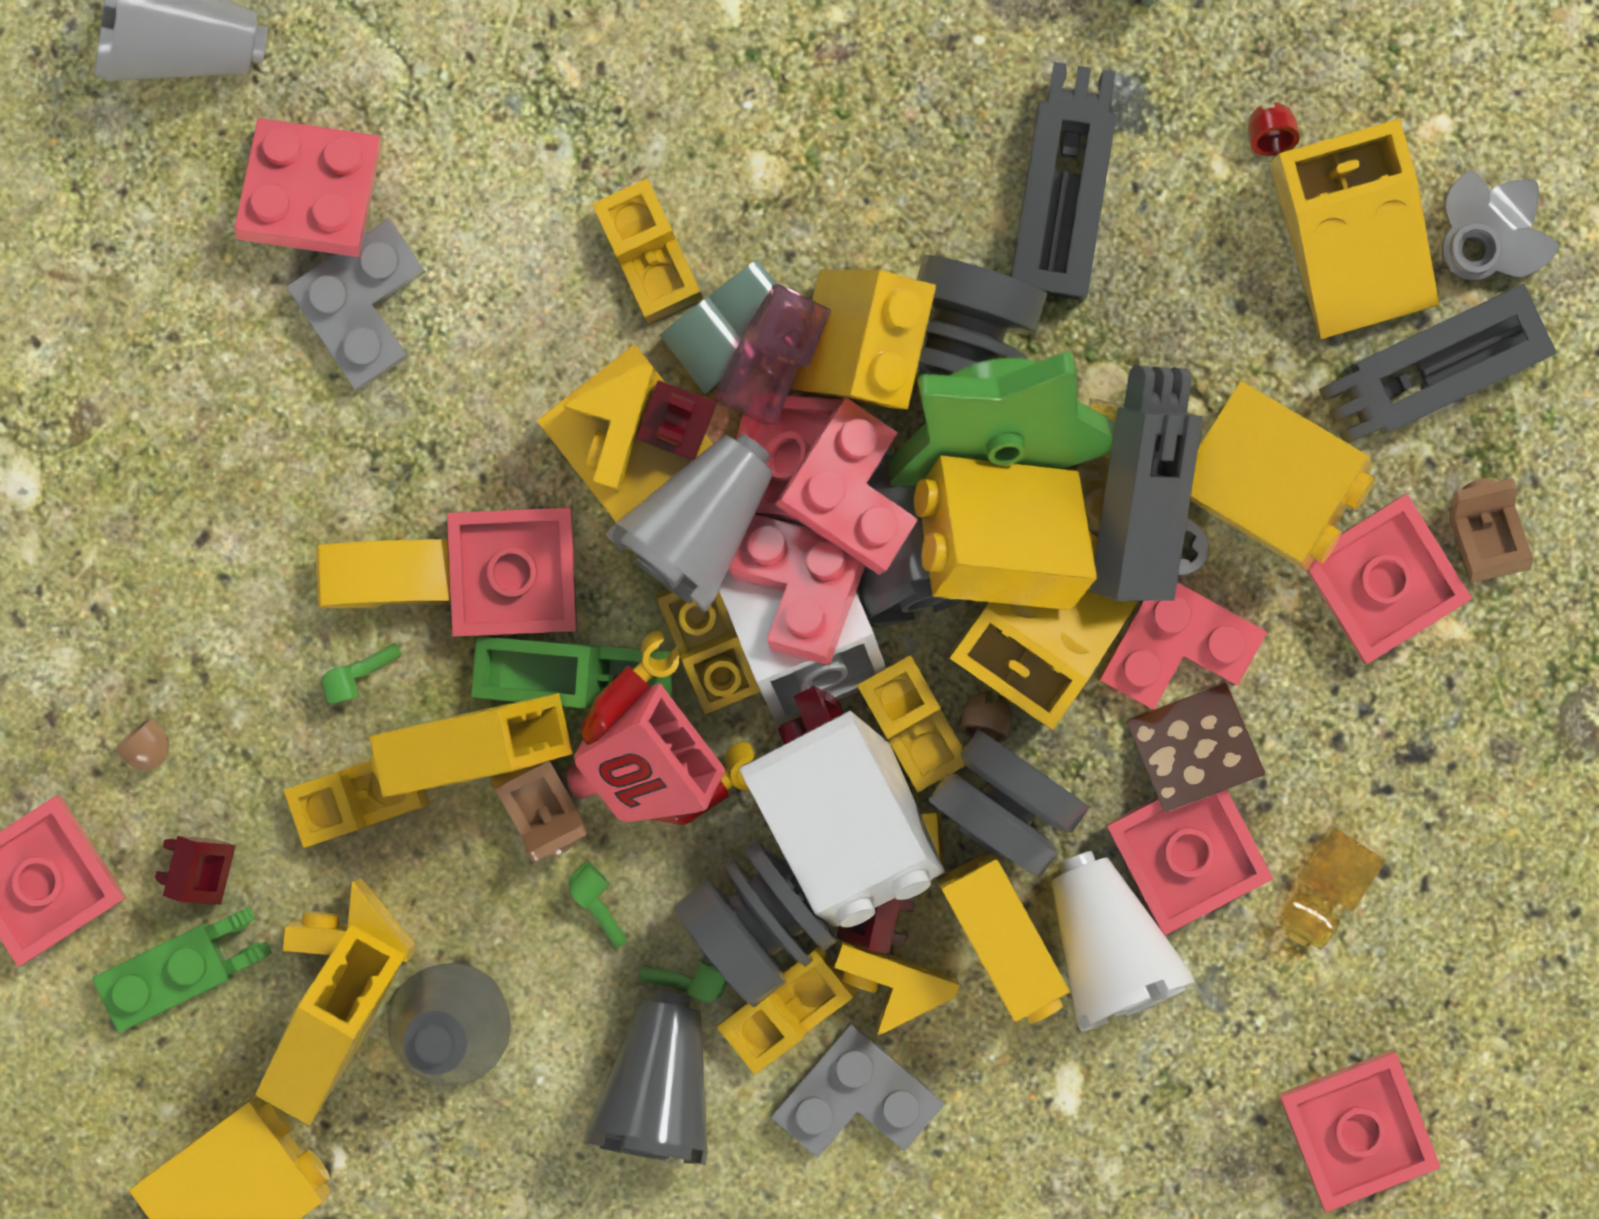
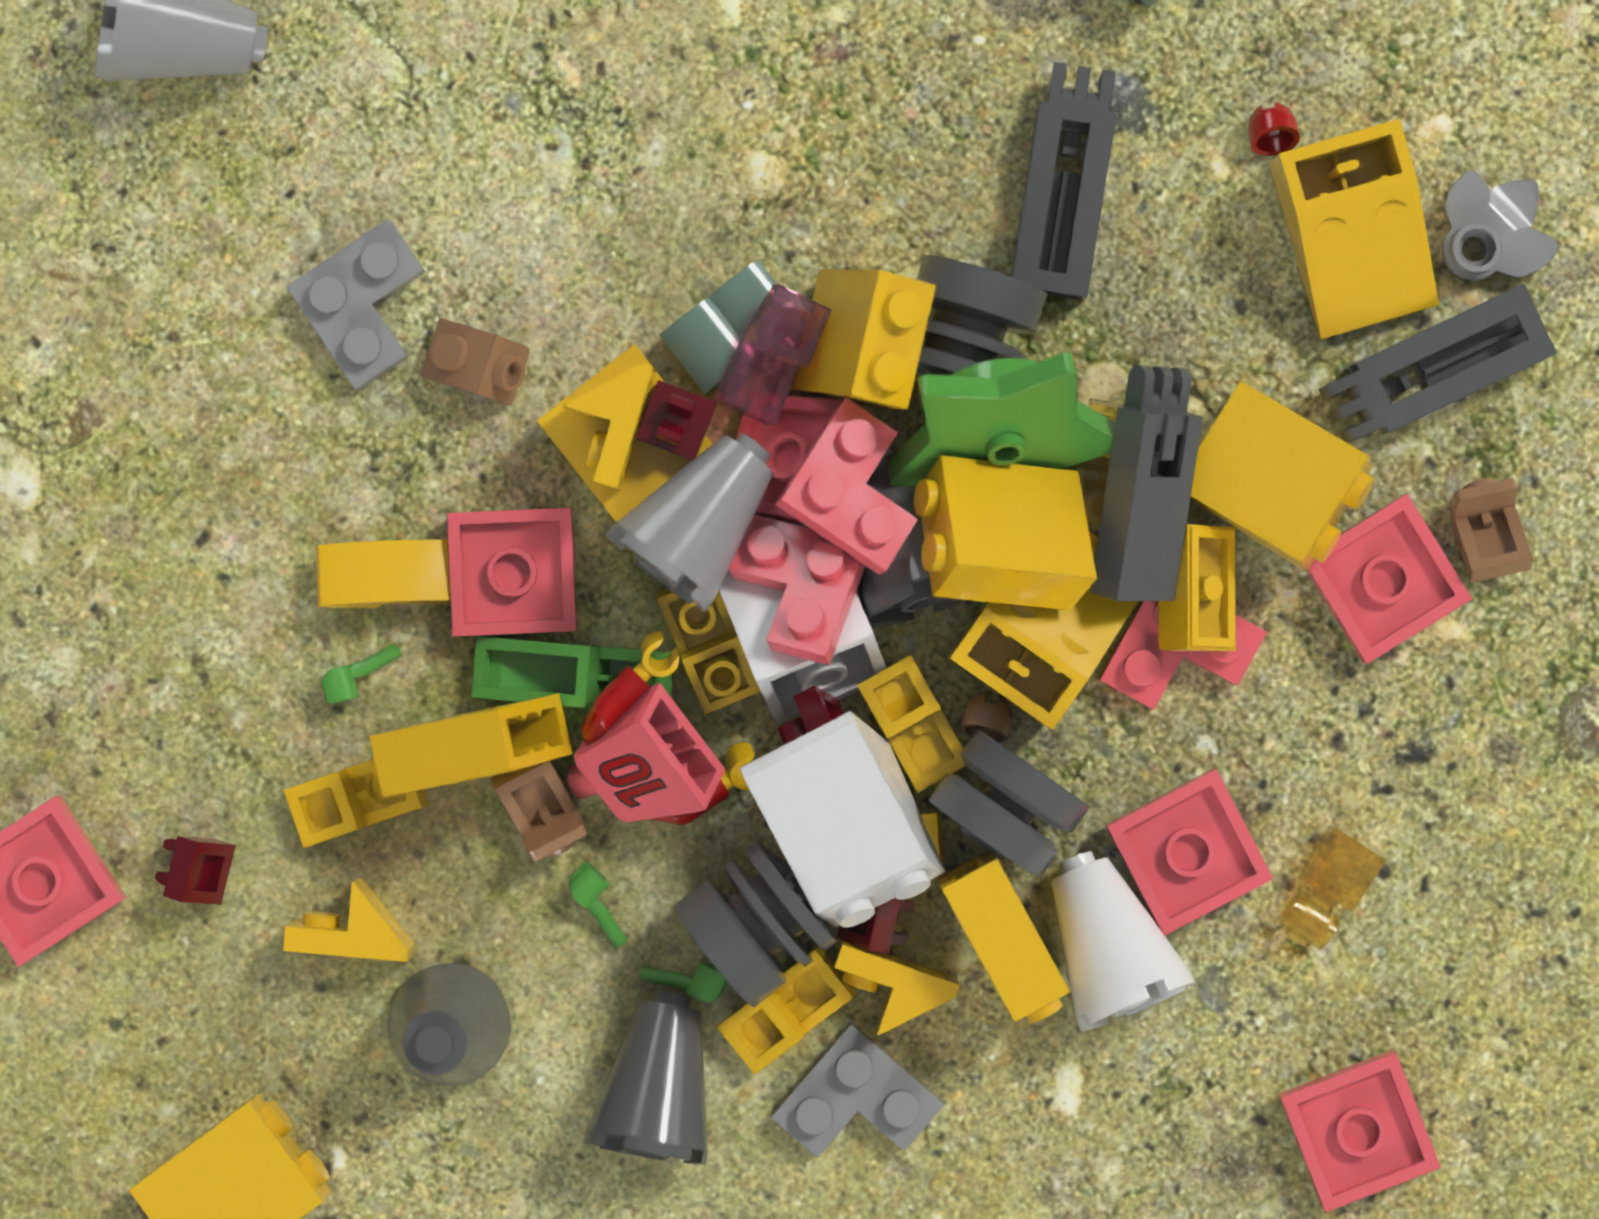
bright green hinge [92,906,273,1033] -> none
medium nougat hinge [114,716,169,770] -> none
coral plate [234,118,381,257] -> none
yellow brick [255,924,406,1126] -> none
yellow slope [592,178,704,324] -> none
reddish brown sticker [1127,683,1265,812] -> none
none -> medium nougat bracket [420,317,529,406]
none -> yellow slope [1158,524,1236,651]

